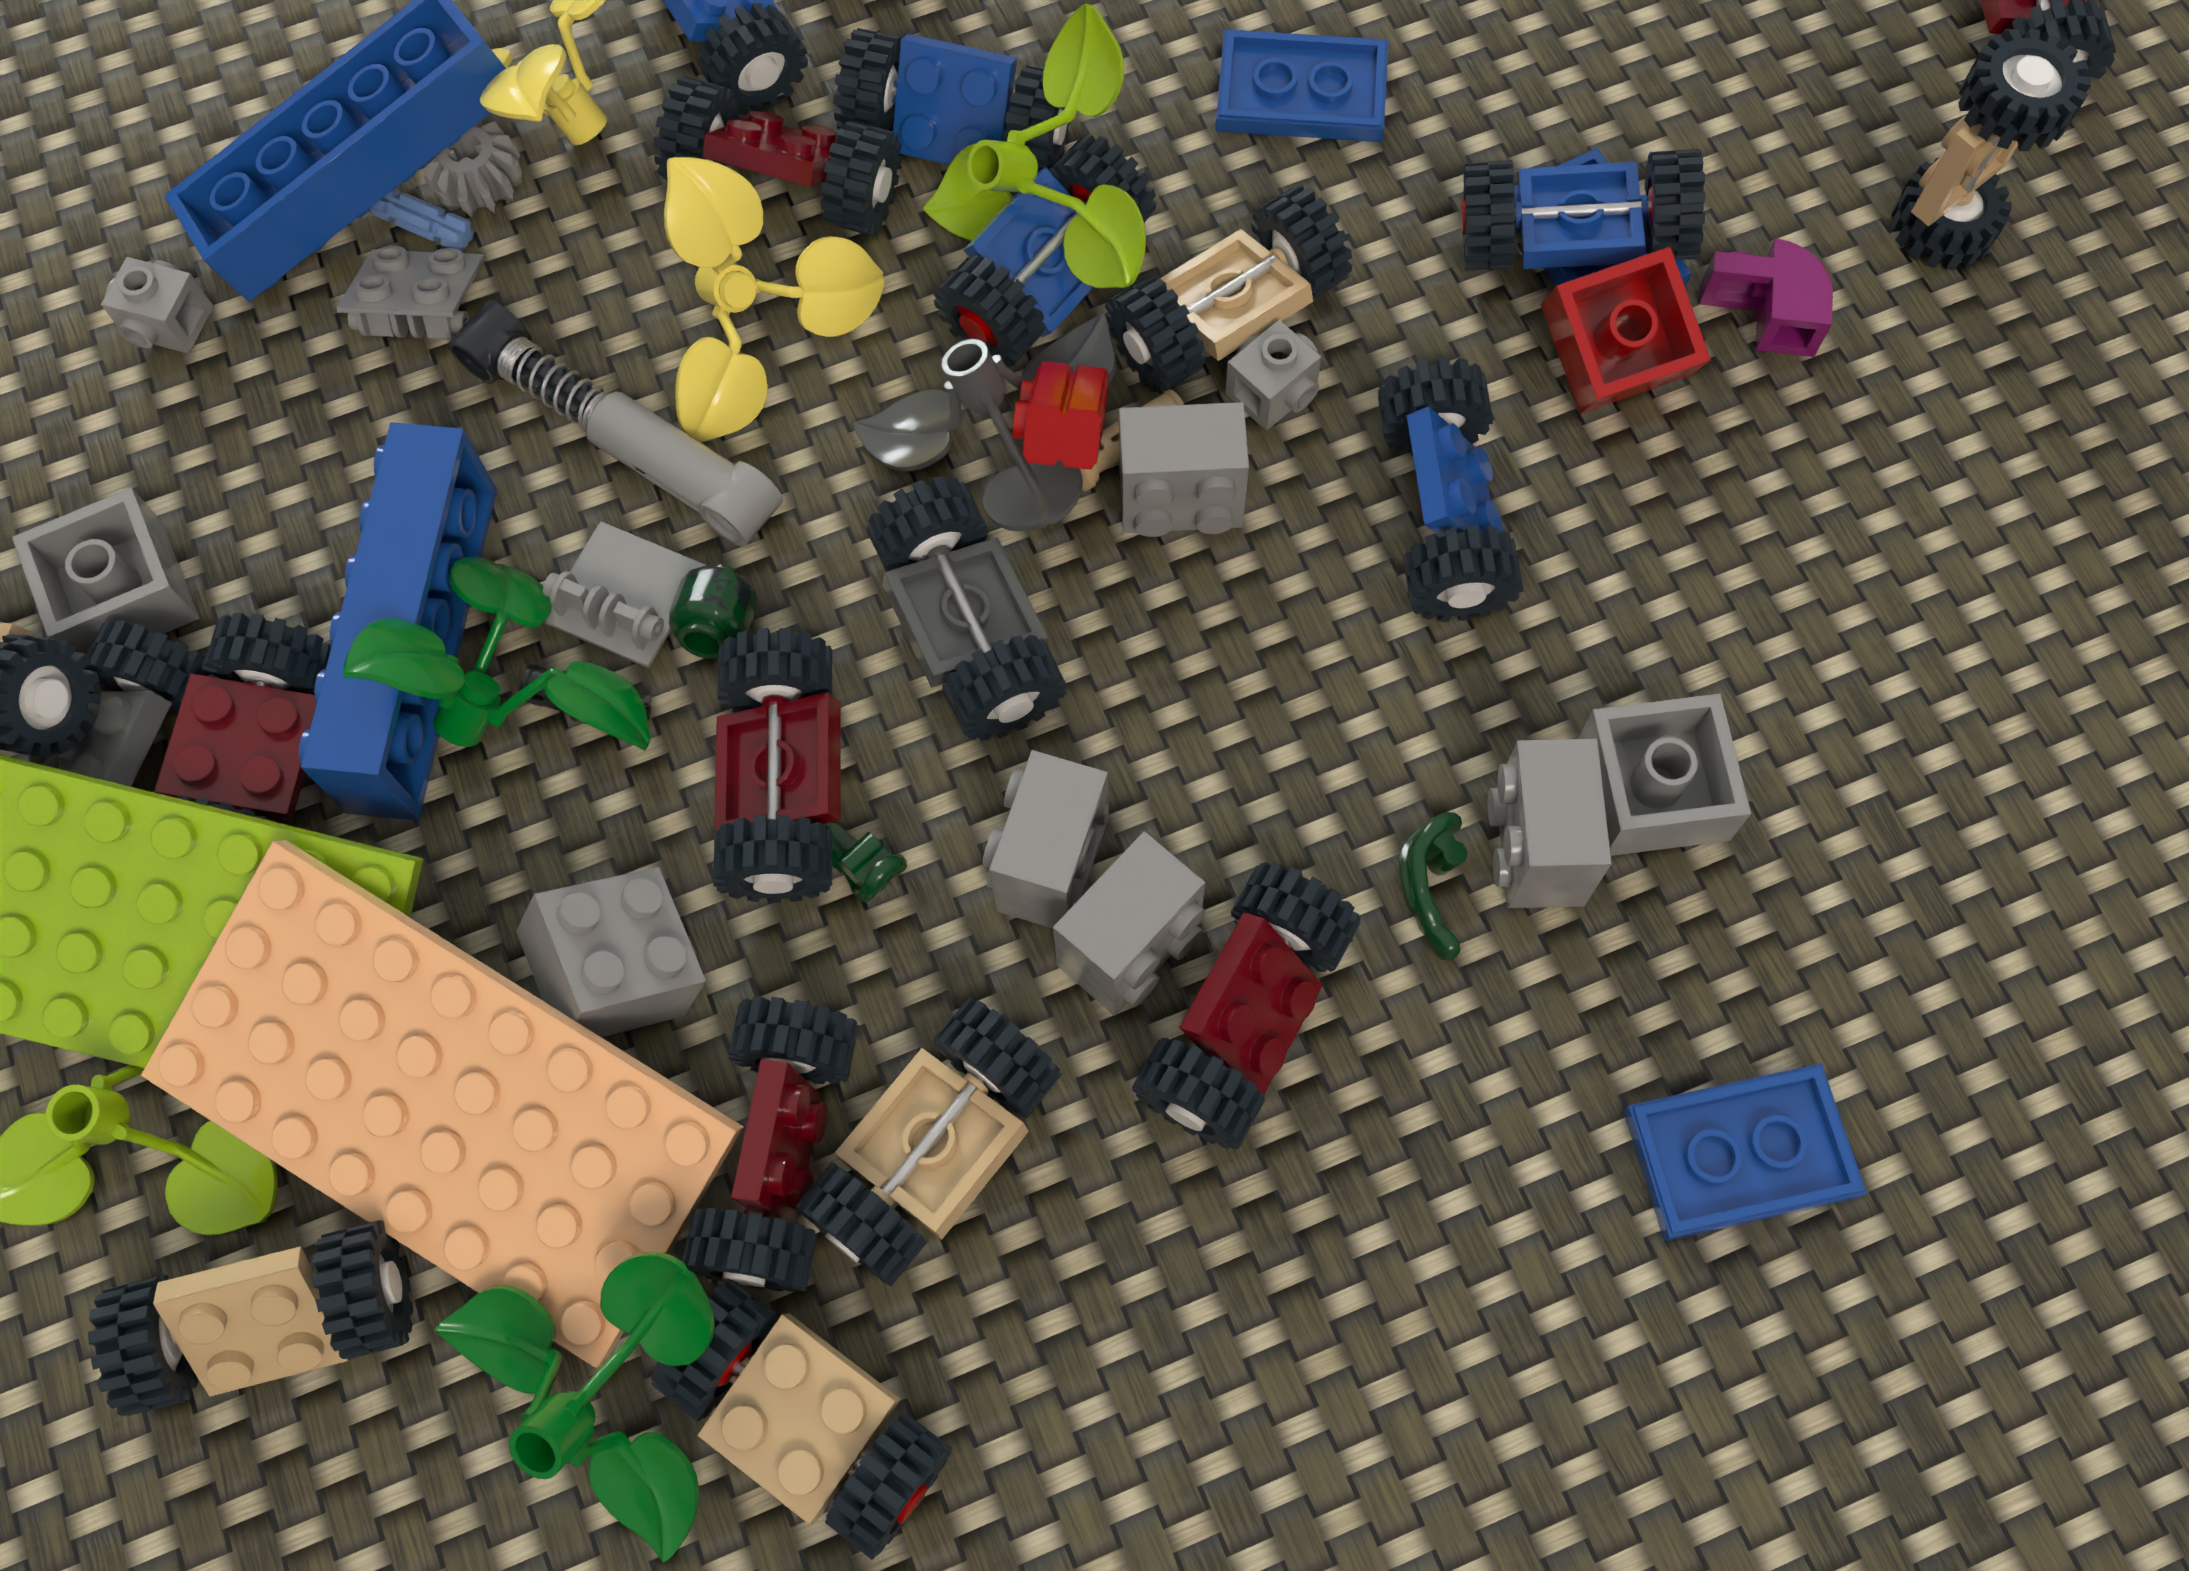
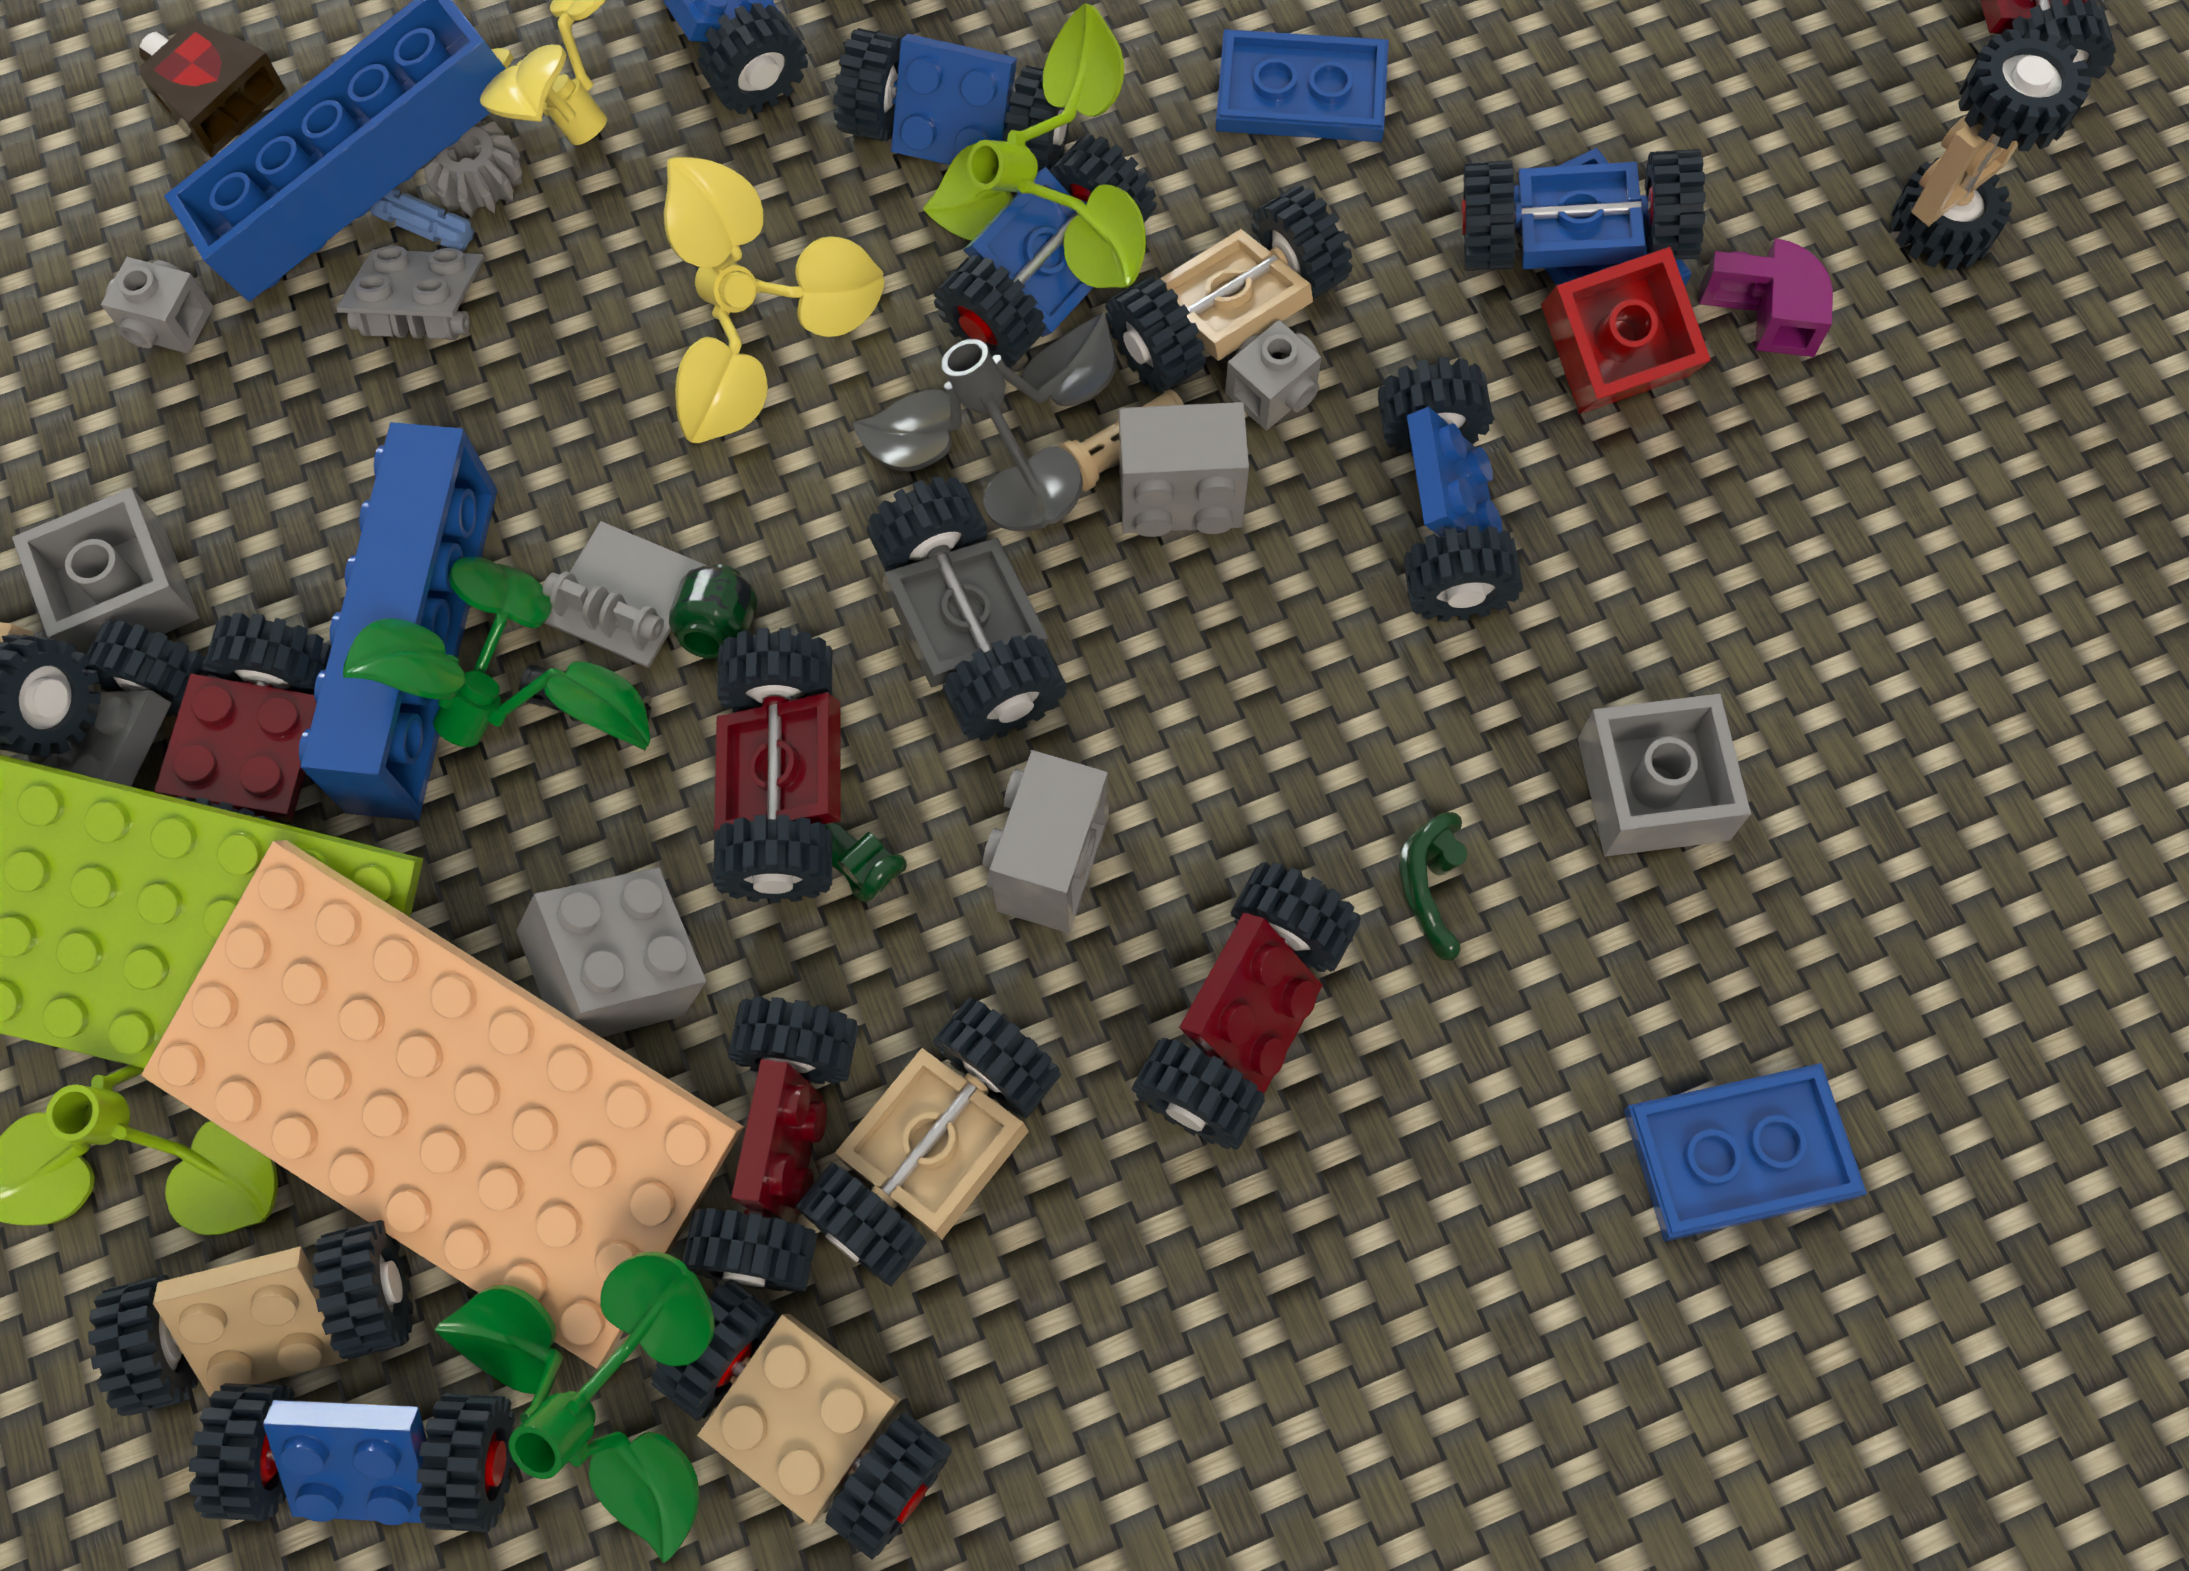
light grey piece [447,300,783,547] -> none
black plate [654,76,901,236] -> none
red brick [1013,361,1109,470] -> none
light grey brick [1053,831,1205,1016] -> none
light grey brick [1487,738,1611,908] -> none
none -> dark brown torso [139,21,286,158]
none -> plate [189,1383,515,1532]

